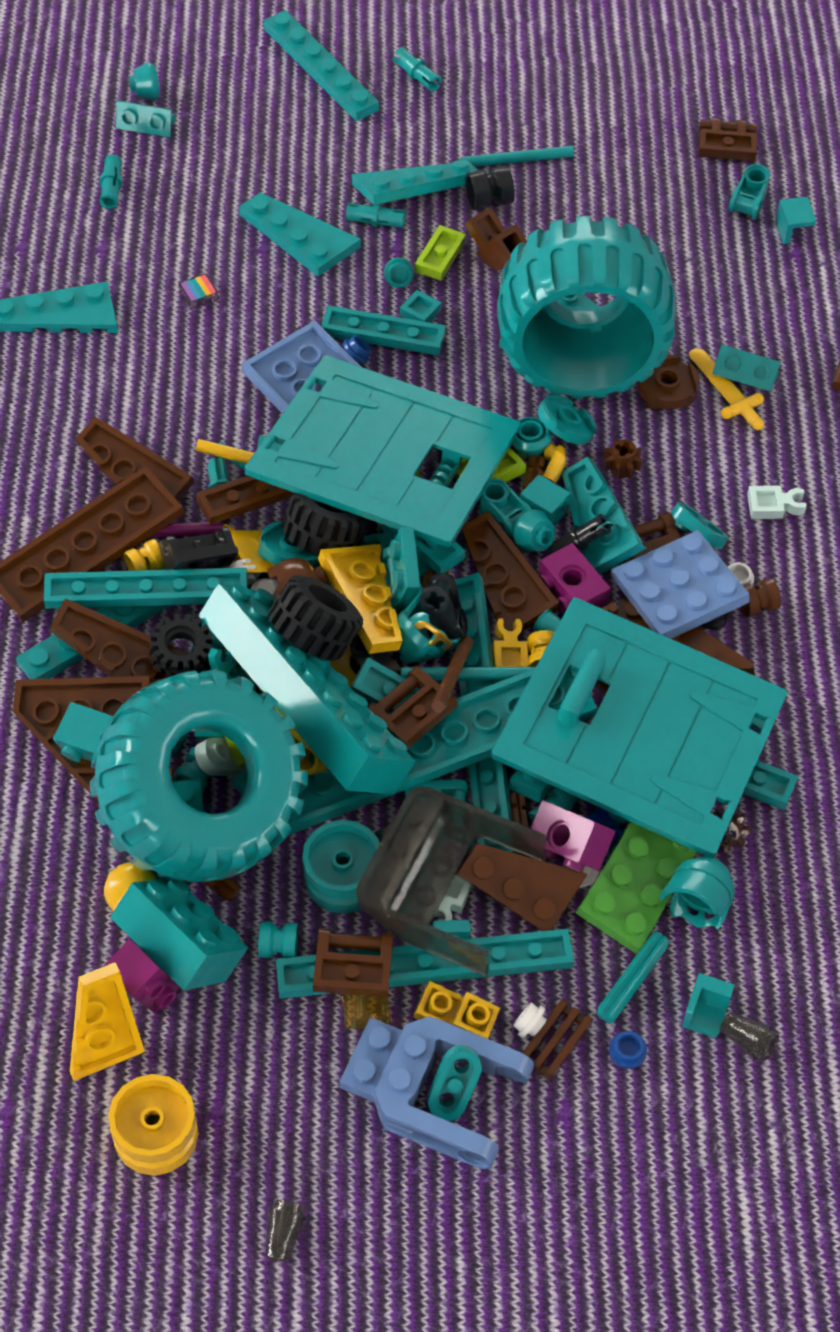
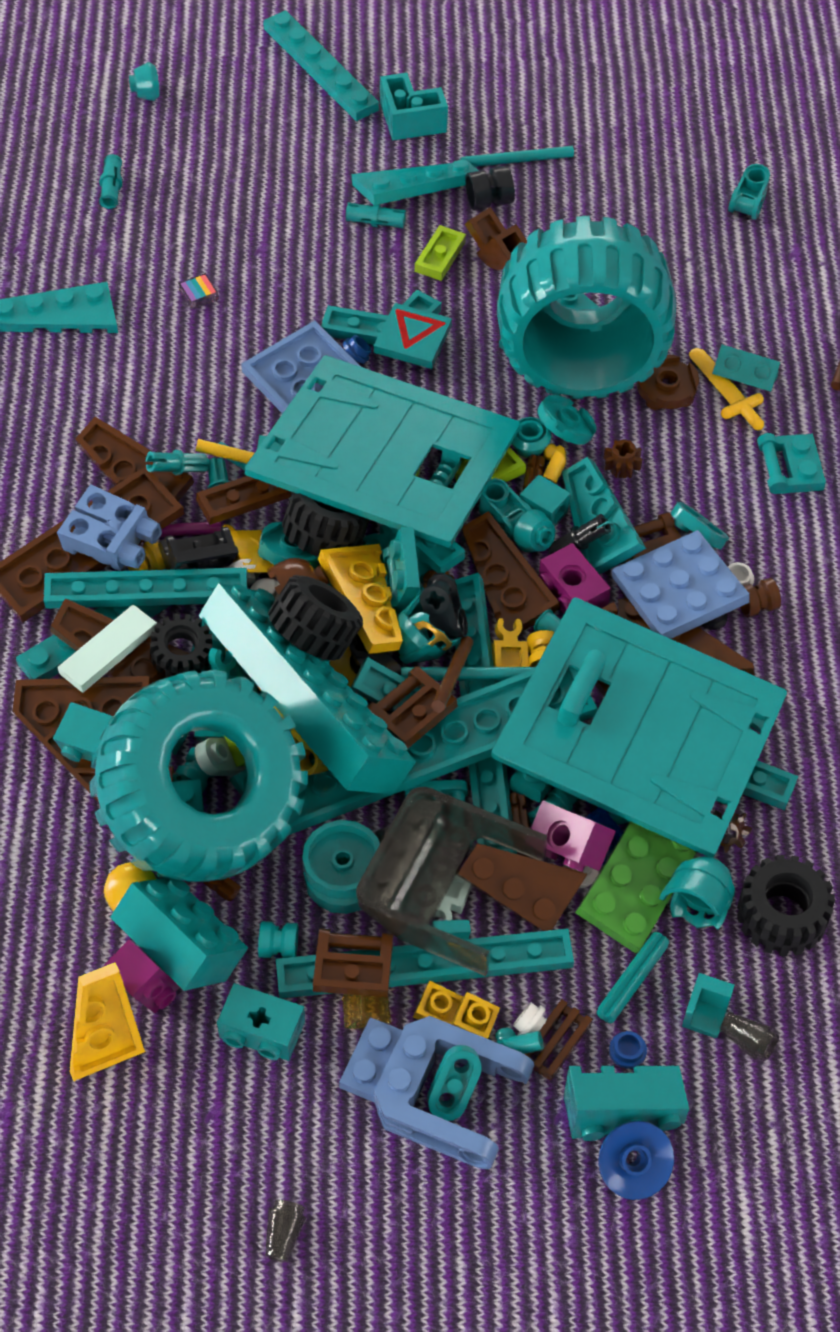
yellow wheel [108,1074,199,1176] -> none
teal hinge [116,100,176,138] -> none
teal wing [239,192,361,277] -> none
teal plate [384,257,414,288] -> none
teal pin [393,47,442,92] -> none
reddish brown plate [698,117,757,161] -> none
light aqua plate [747,485,806,519] -> none
teal panel [775,197,816,244] -> none
none -> medium blue hips [57,484,162,571]
none -> light aqua tile [58,605,157,693]
none -> teal axle [145,450,210,475]
none -> teal brick [217,983,305,1061]
none -> teal tile [374,303,452,369]
none -> teal brick [380,73,448,141]
none -> teal arm [495,1028,544,1054]
none -> teal wedge [564,1066,689,1141]
none -> blue dish [598,1121,674,1200]
none -> black tyre [737,855,835,956]
none -> teal plate [757,433,826,494]

